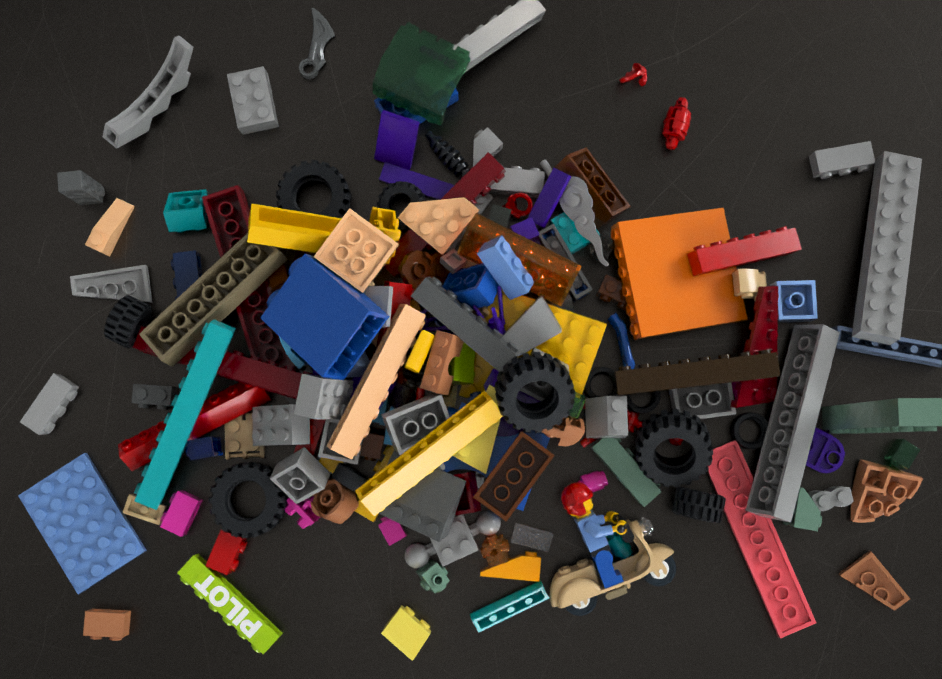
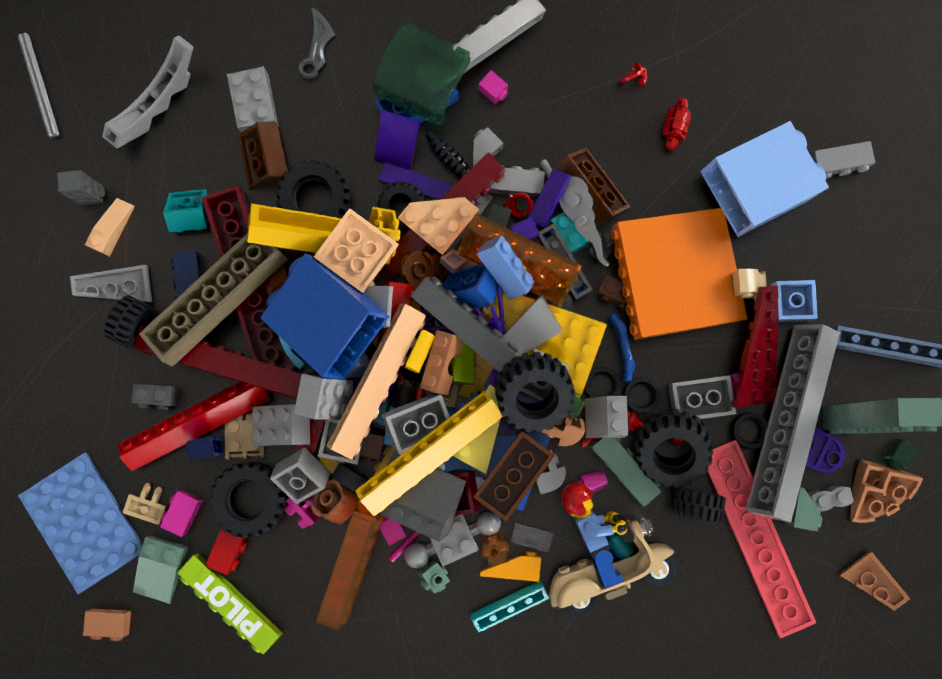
light grey brick [20,373,79,435] -> none
teal brick [134,319,236,510] -> none
light yellow slope [381,605,431,661] -> none
dark brown brick [615,349,780,396] -> none
brick [687,226,802,276] -> none
light grey brick [852,151,922,345] -> none
none -> light grey axle [18,33,59,138]
none -> sand green slope [133,535,189,604]
none -> reddish brown slope [238,122,288,189]
none -> clear orange brick [316,501,384,631]
none -> dark pink piece [388,530,421,562]
none -> dark pink brick [479,71,508,104]
none -> light grey brick [536,450,566,495]
none -> light blue brick [700,121,829,237]

